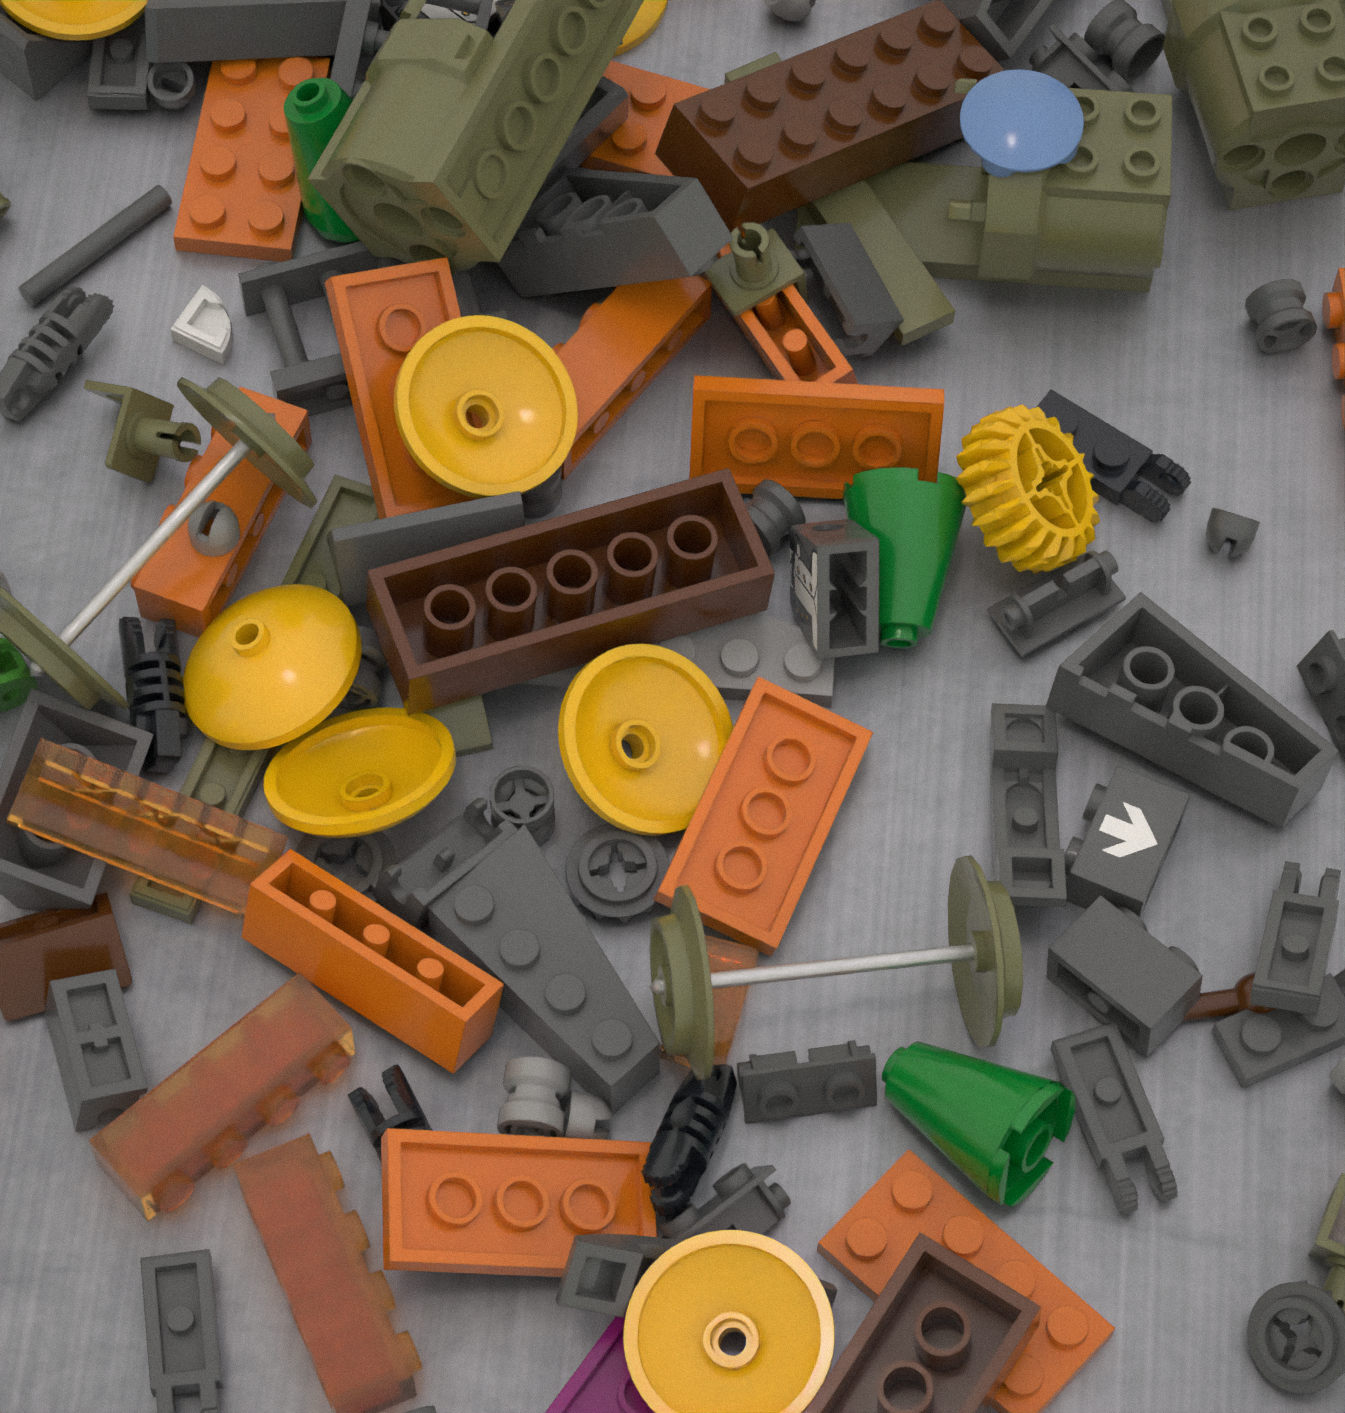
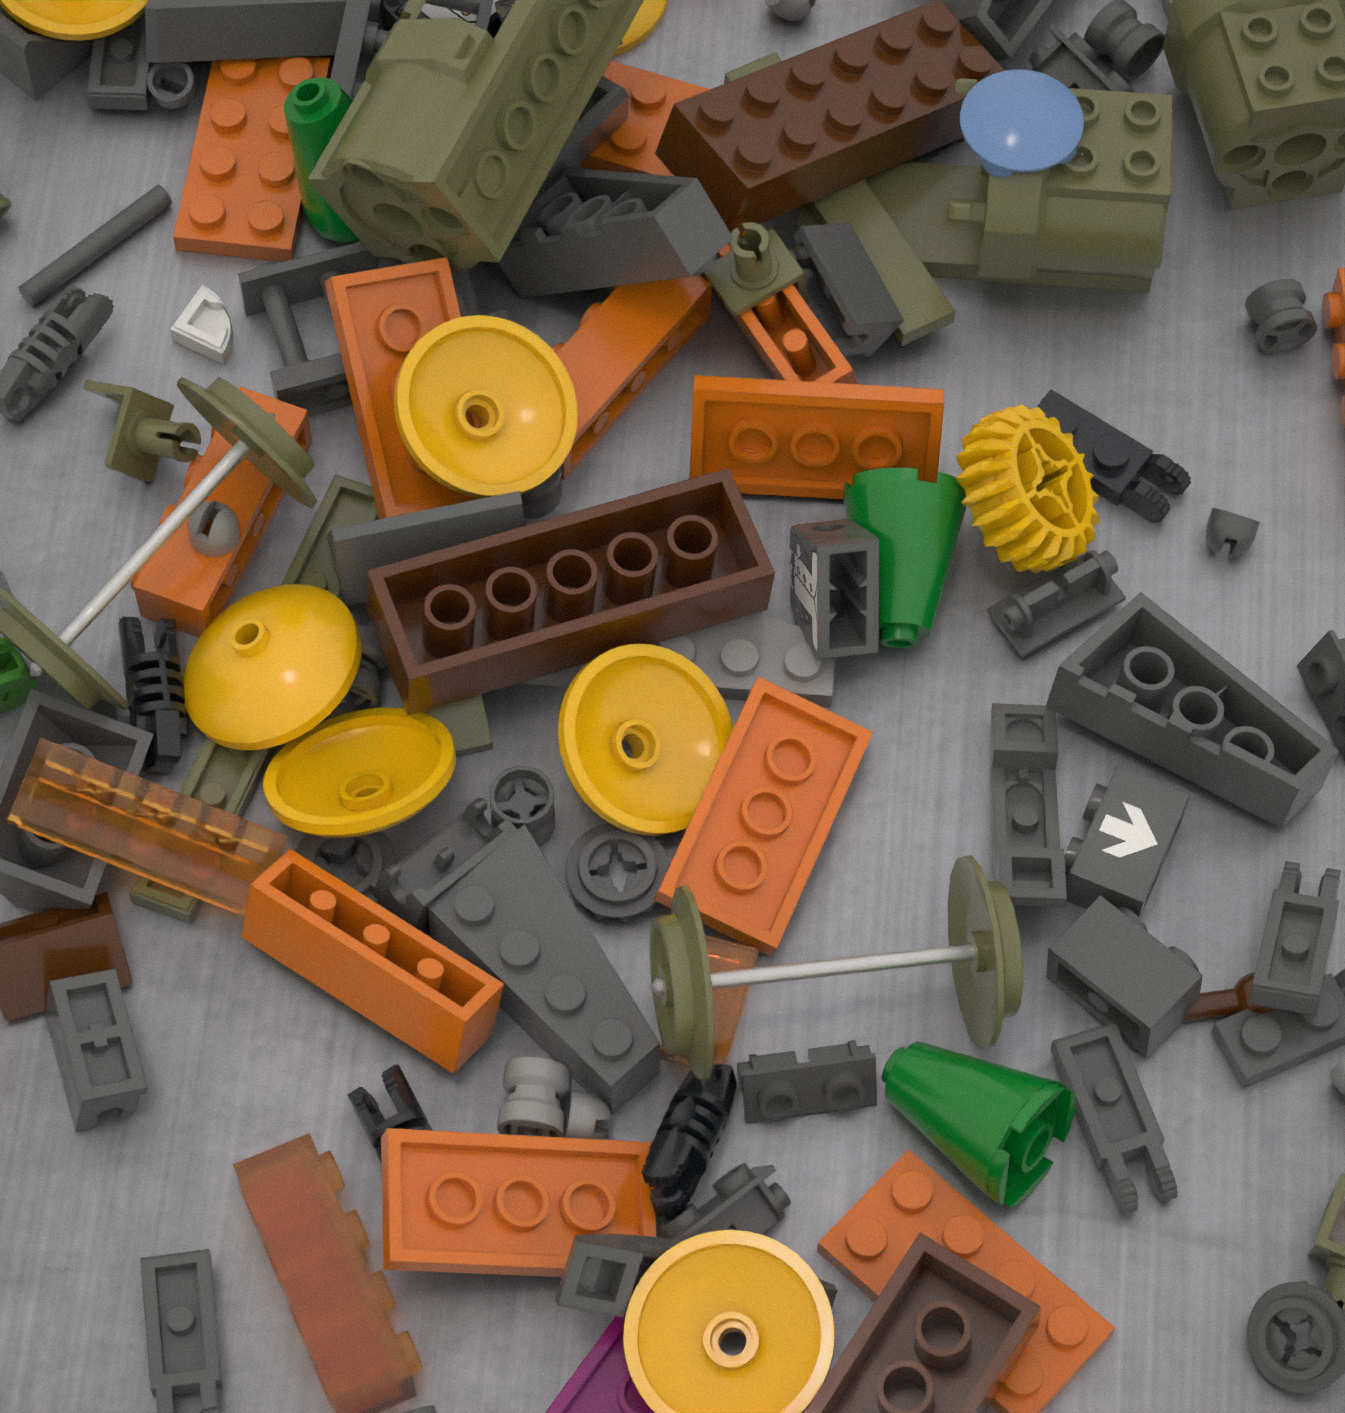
clear orange brick [89,972,356,1221] -> none
dark grey wheel [745,479,806,558] -> none

